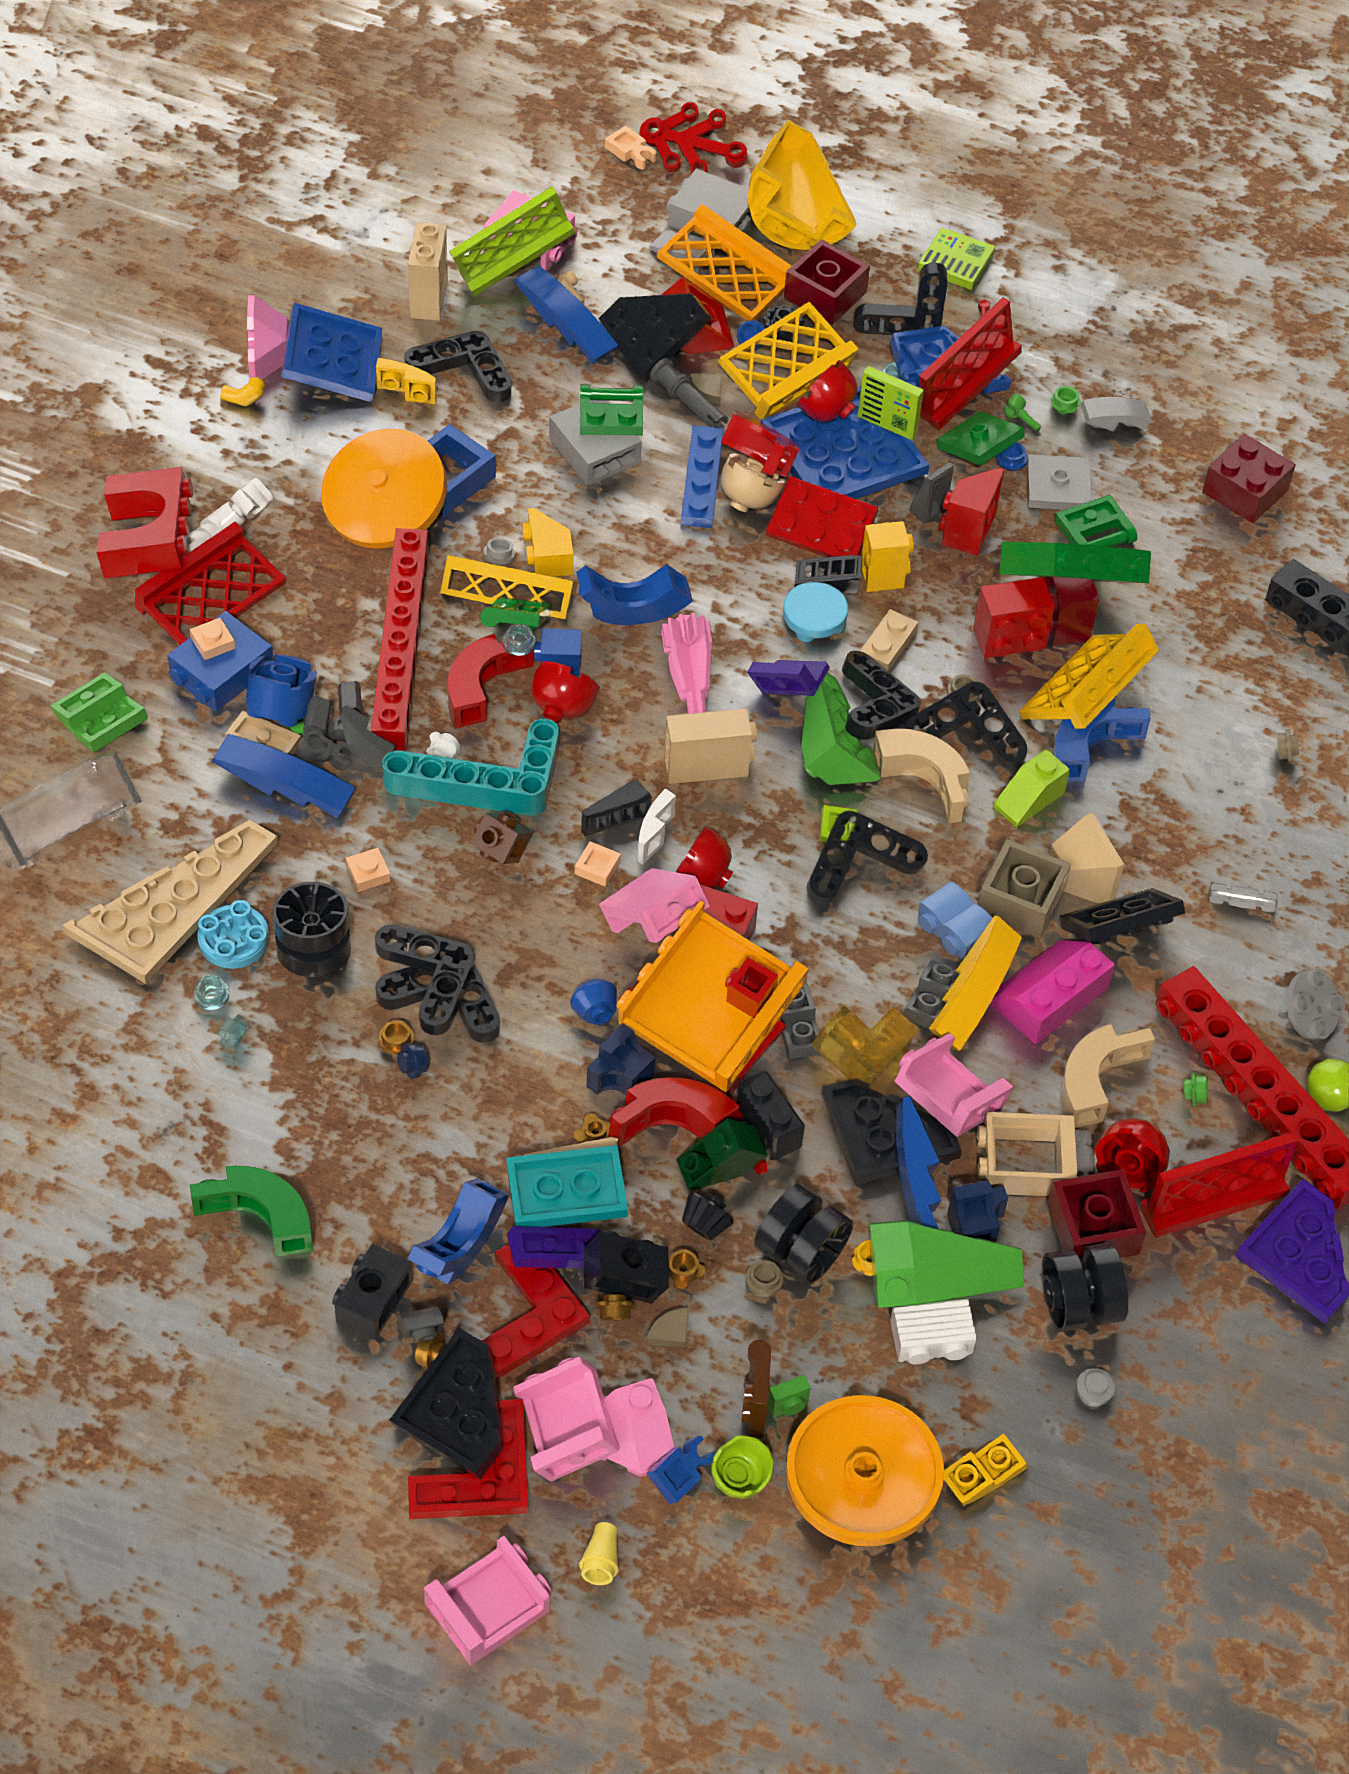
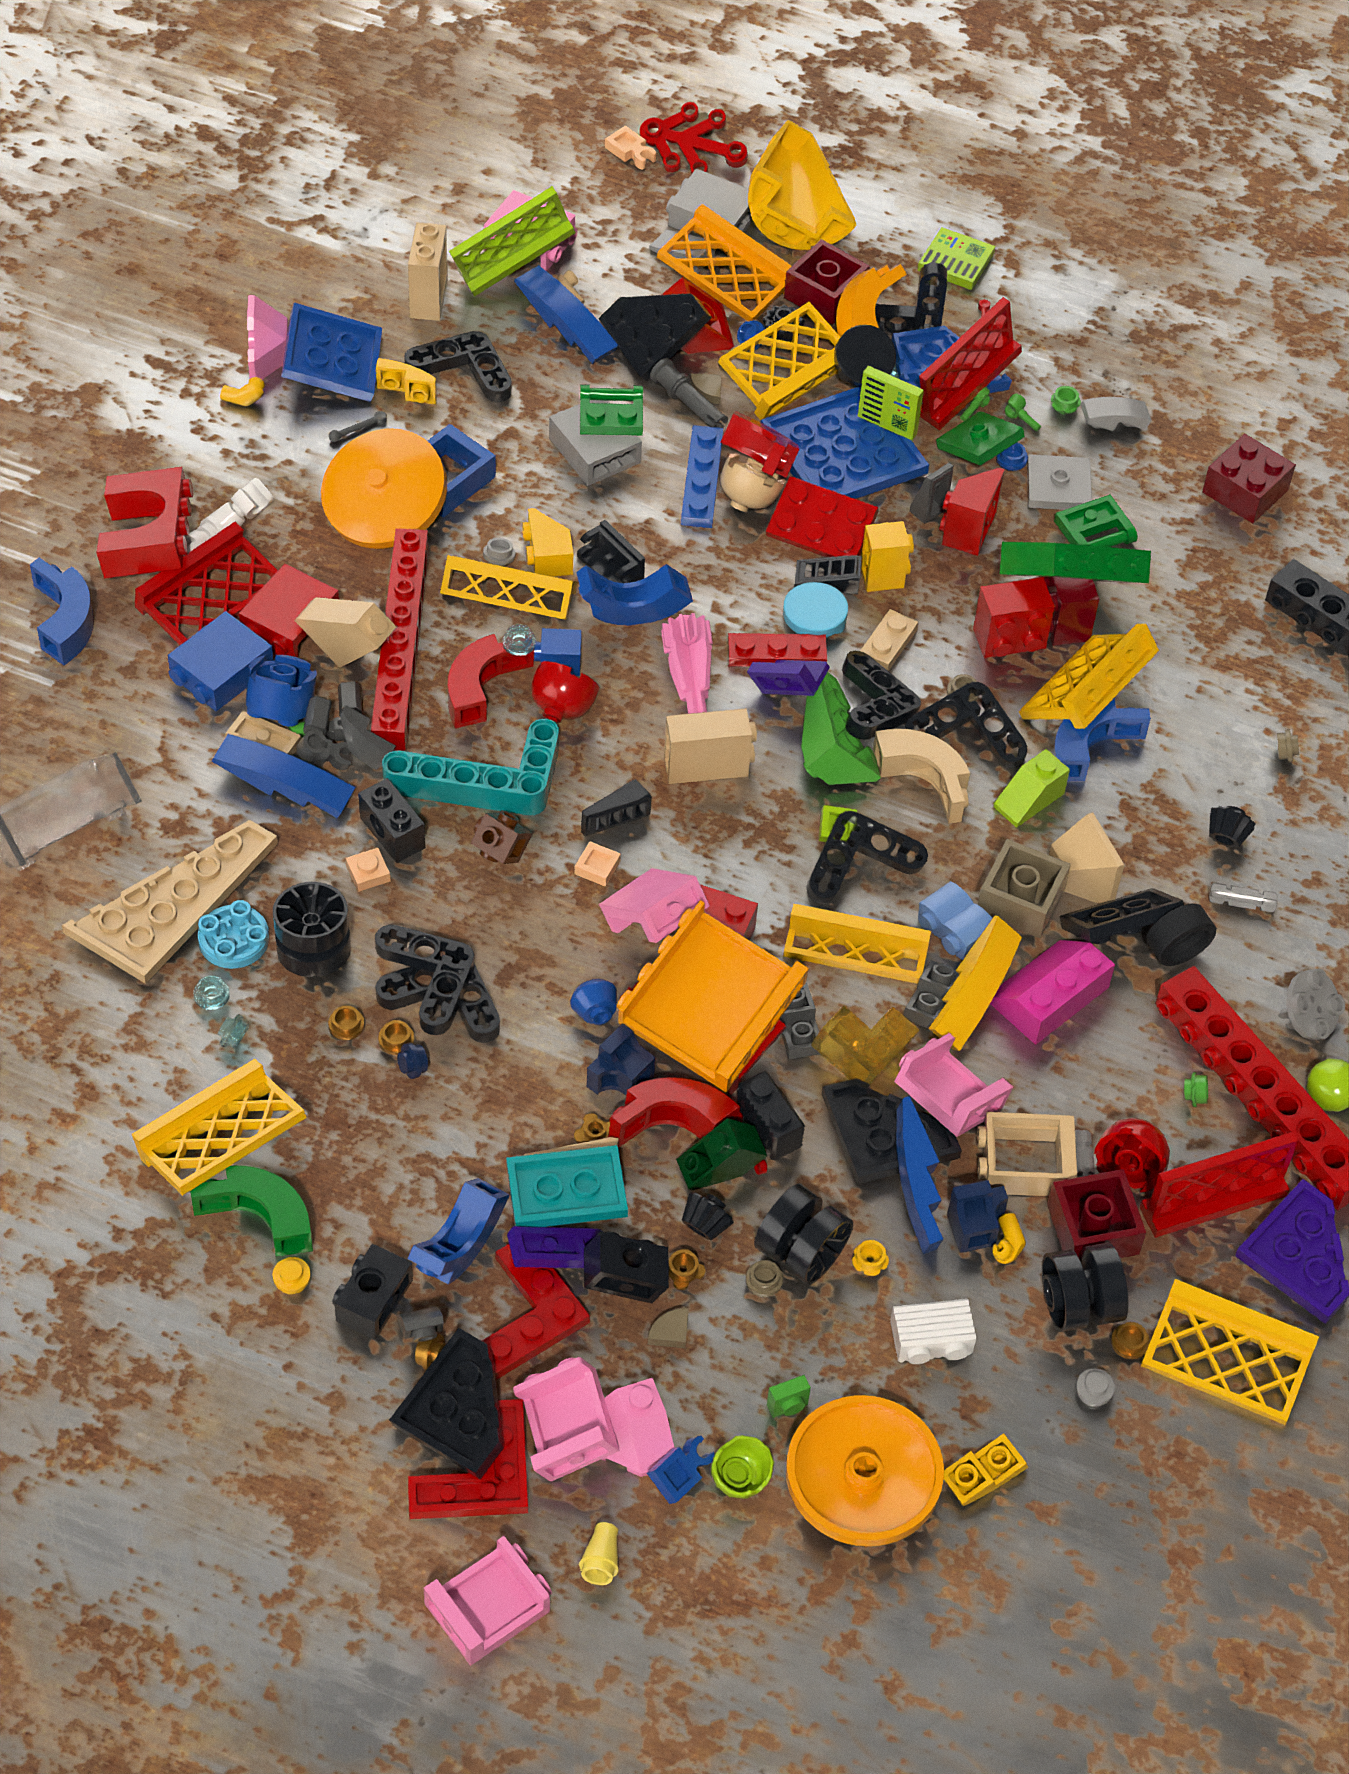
bright green slope [50,672,148,753] -> none
light nougat plate [190,618,235,660] -> none
white plate [426,732,460,759] -> none
green plate [480,597,551,631] -> none
pearl gold plate [596,1294,634,1321] -> none
white slope [638,789,676,865] -> none
red cylinder [675,826,733,889] -> none
red brick [725,957,778,1018] -> none
reddish brown plate [741,1340,771,1439] -> none
red cylinder [797,360,858,423] -> none
bright green wedge [869,1220,1024,1308] -> none
tan arch [1060,1024,1155,1128] -> none
none -> arch [30,557,94,665]
none -> yellow fence [131,1059,307,1196]
none -> panel [239,563,339,657]
none -> yellow plate [272,1257,311,1294]
none -> tan slope [294,597,396,668]
none -> pearl gold plate [328,1006,364,1040]
none -> dark grey hinge [329,411,387,442]
none -> black brick [358,778,426,864]
none -> black hinge [577,520,645,583]
none -> plate [728,633,827,667]
none -> yellow fence [783,903,931,984]
none -> black tile [834,325,896,387]
none -> light orange arch [836,264,907,337]
none -> bright green hand [960,387,990,421]
none -> yellow arm [992,1213,1026,1264]
none -> pearl gold plate [1111,1322,1150,1359]
none -> yellow fence [1141,1279,1319,1425]
none -> black tyre [1146,903,1217,966]
none -> black piece [1209,806,1256,848]

